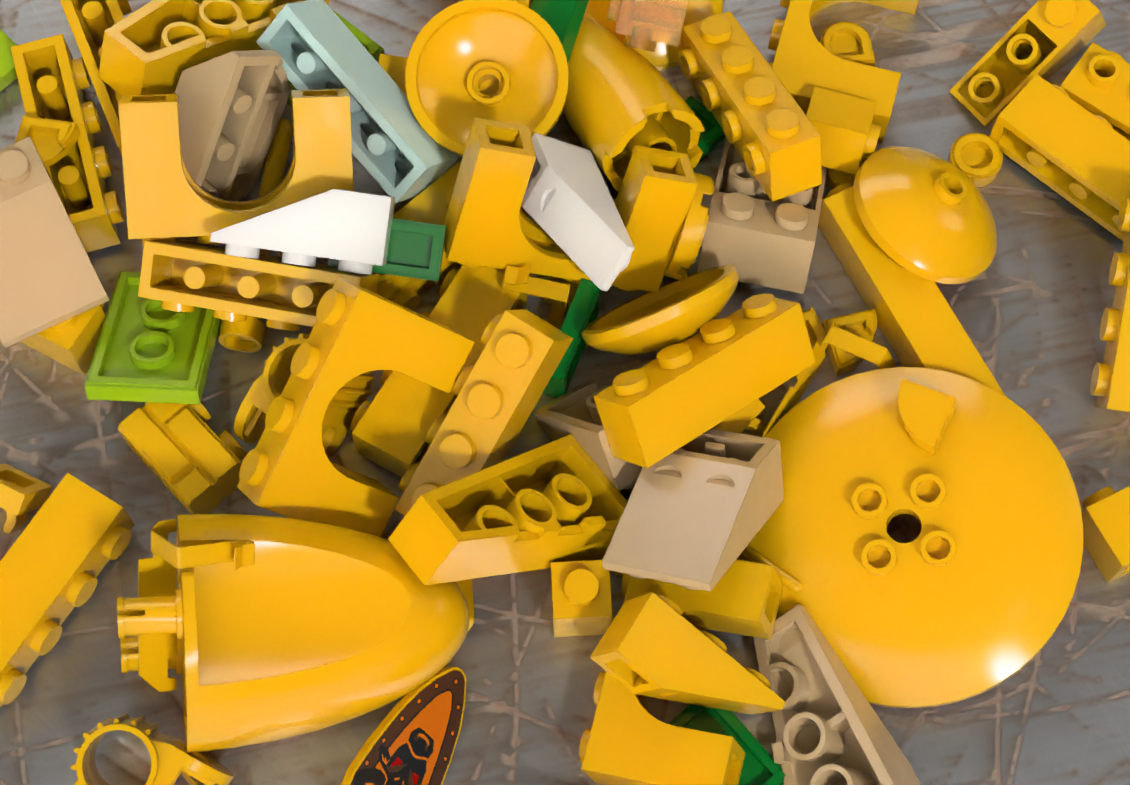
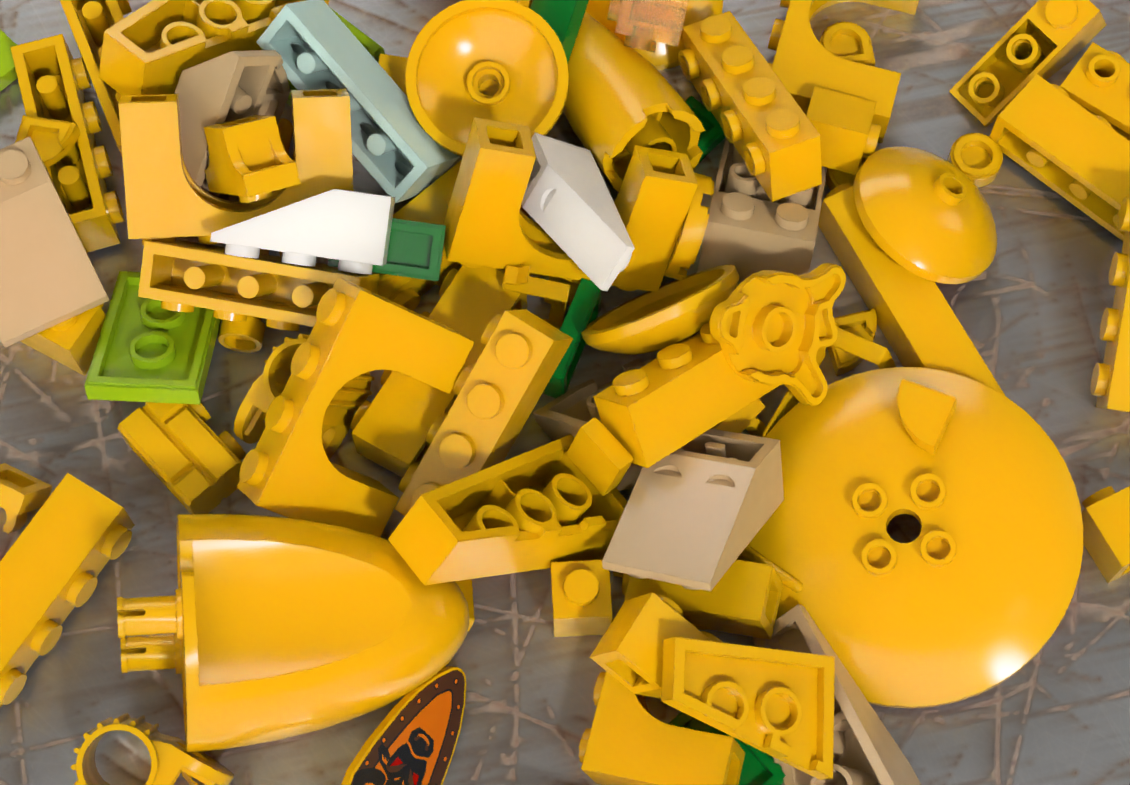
yellow piece [138,519,255,692] -> none
none -> yellow brick [203,115,301,203]
none -> yellow tile [566,417,634,496]
none -> yellow wing [661,637,835,780]
none -> yellow tile [709,263,846,406]

